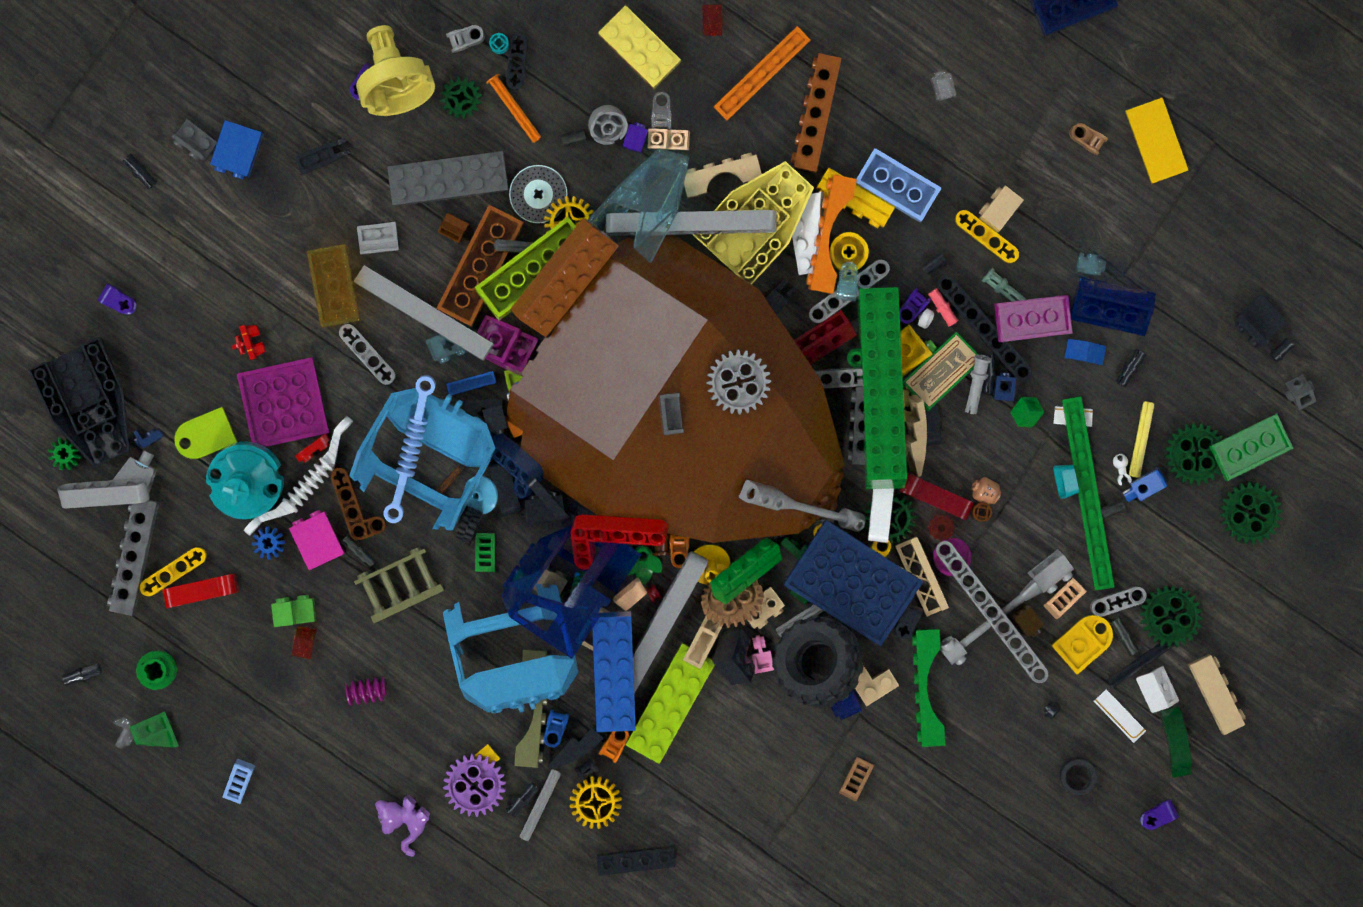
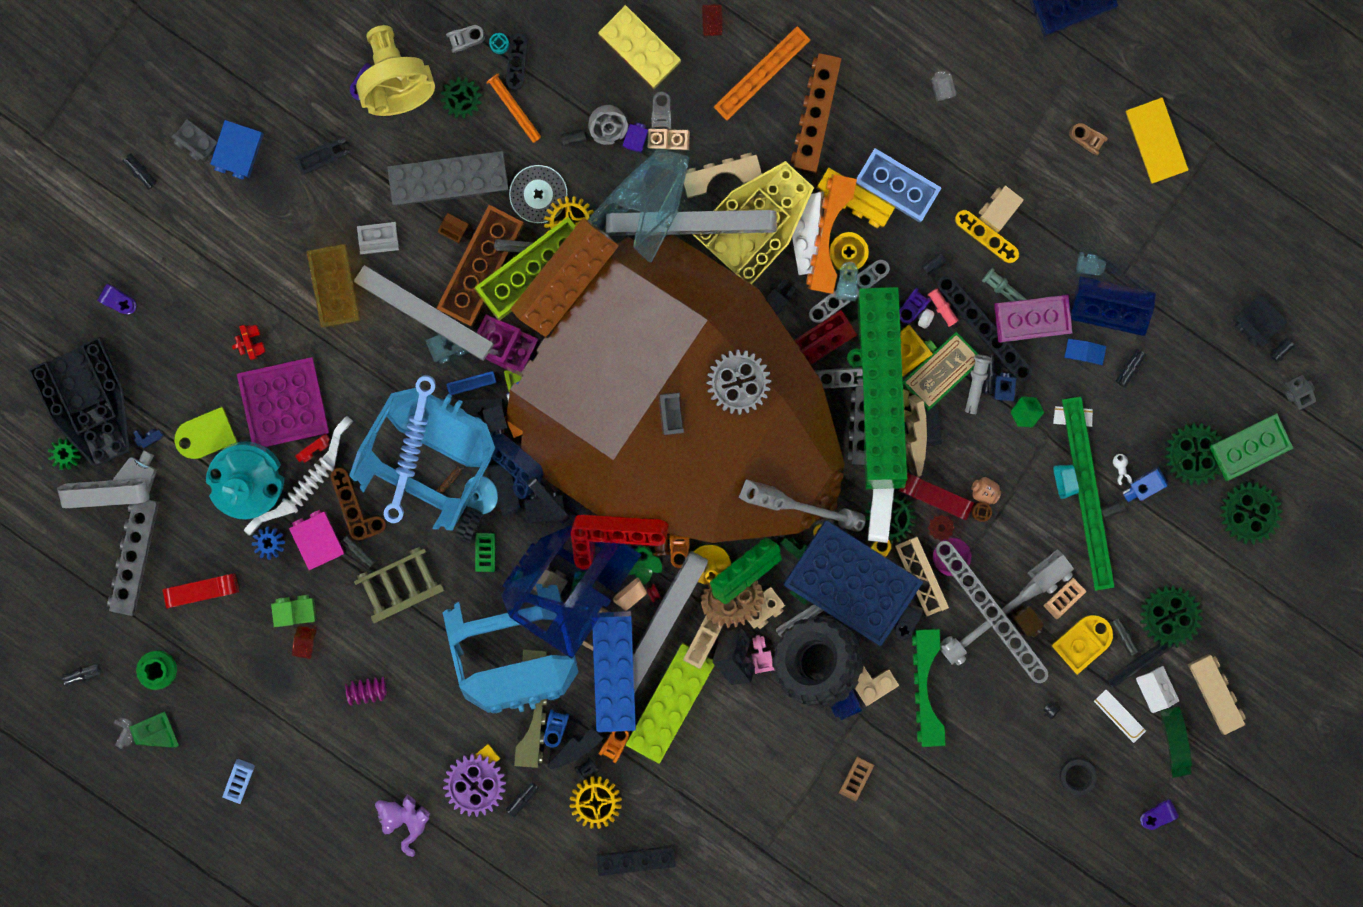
yellow beam [140,547,207,596] -> none
light grey beam [339,324,396,385] -> none
light grey axle [520,769,561,841] -> none
light grey beam [1090,586,1146,617] -> none
light yellow axle [1129,402,1154,478] -> none

